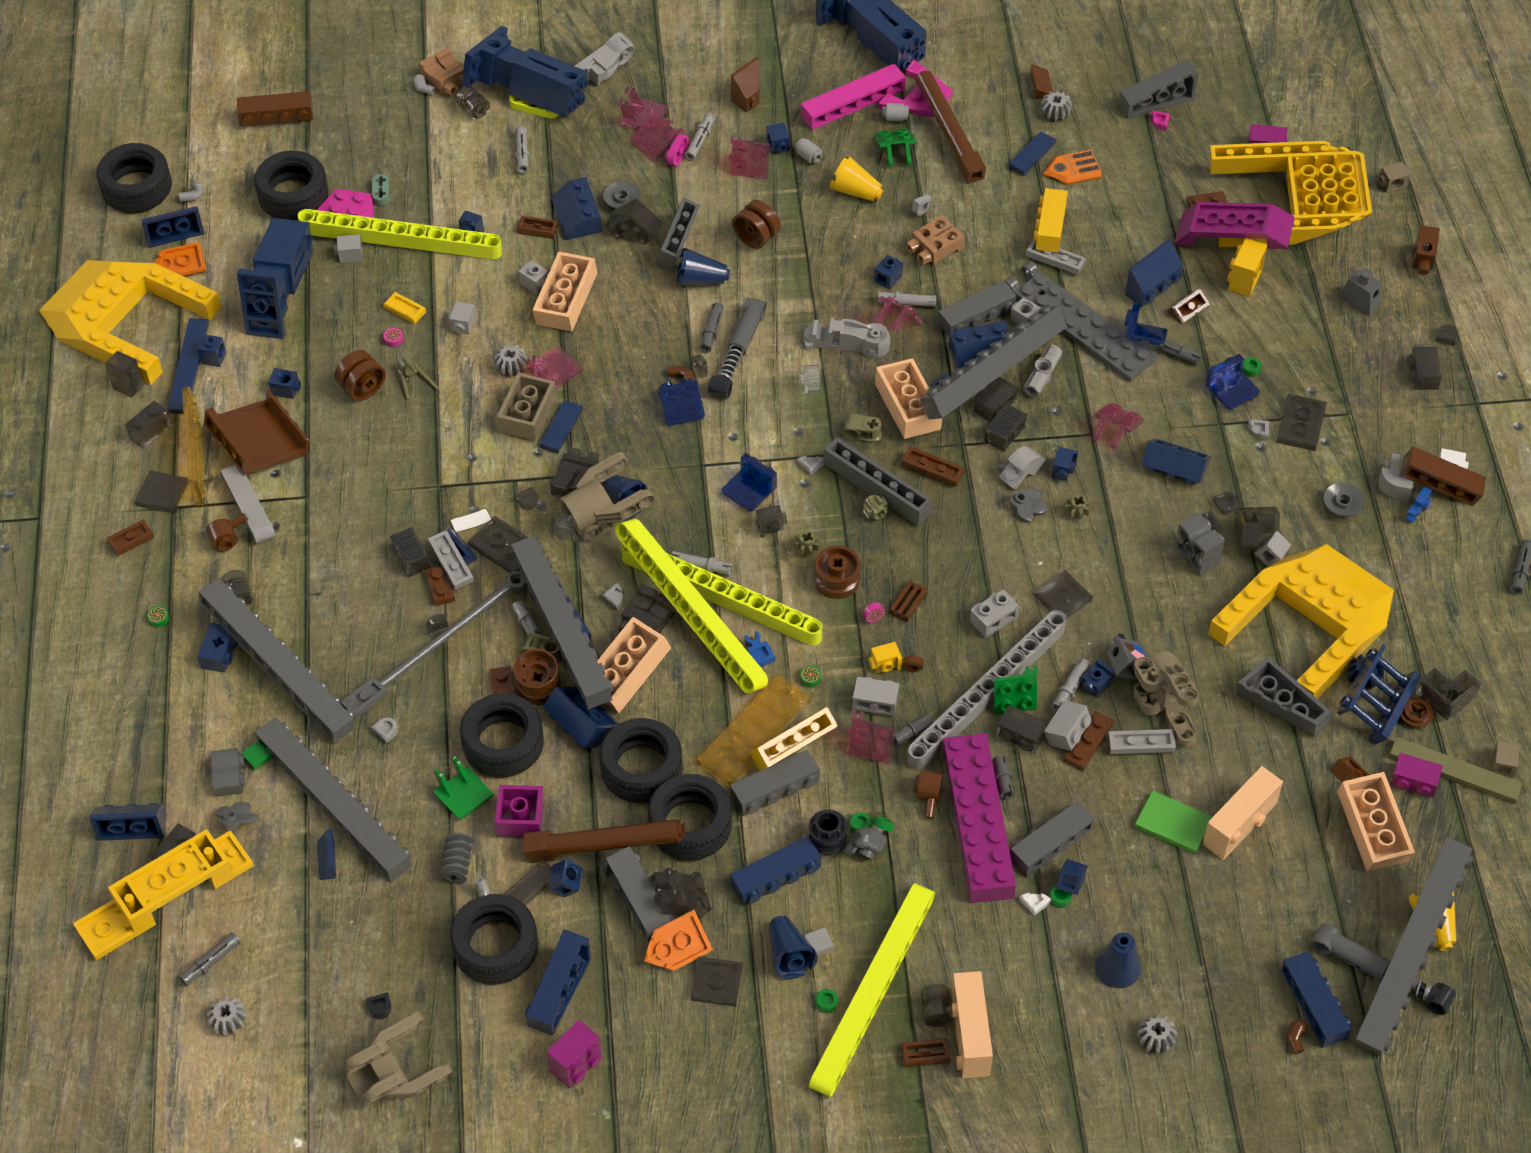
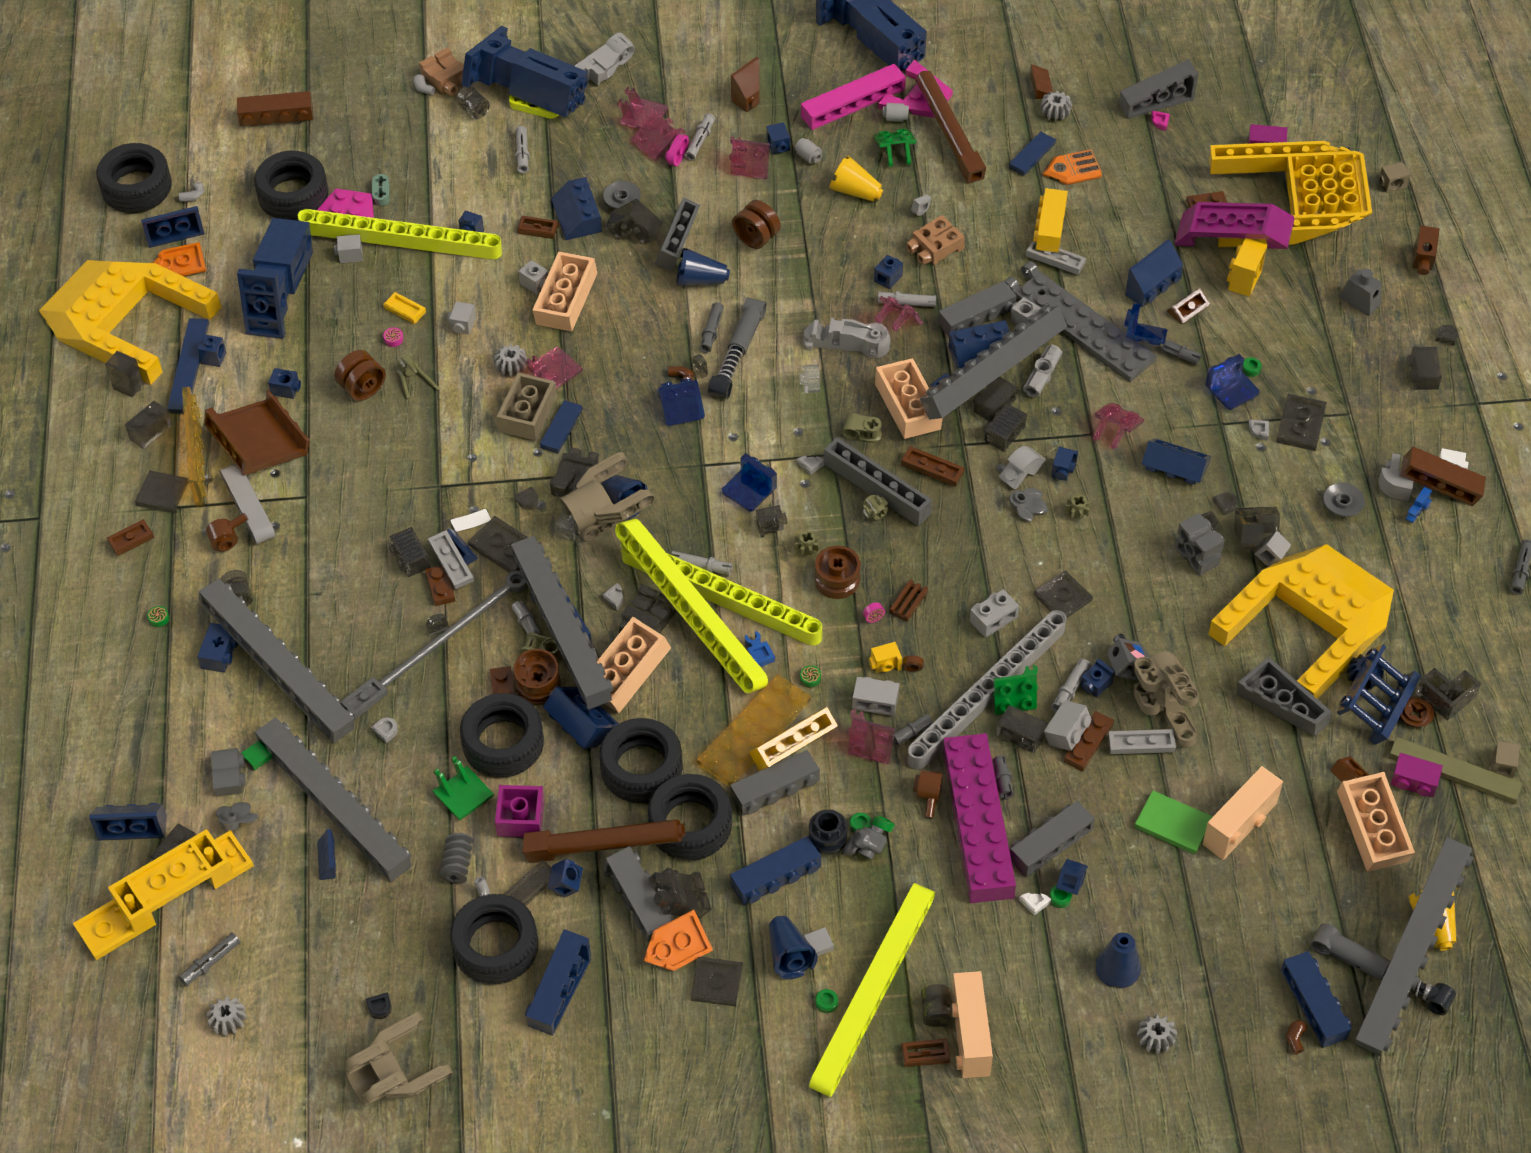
magenta brick [547,1020,602,1088] -> none

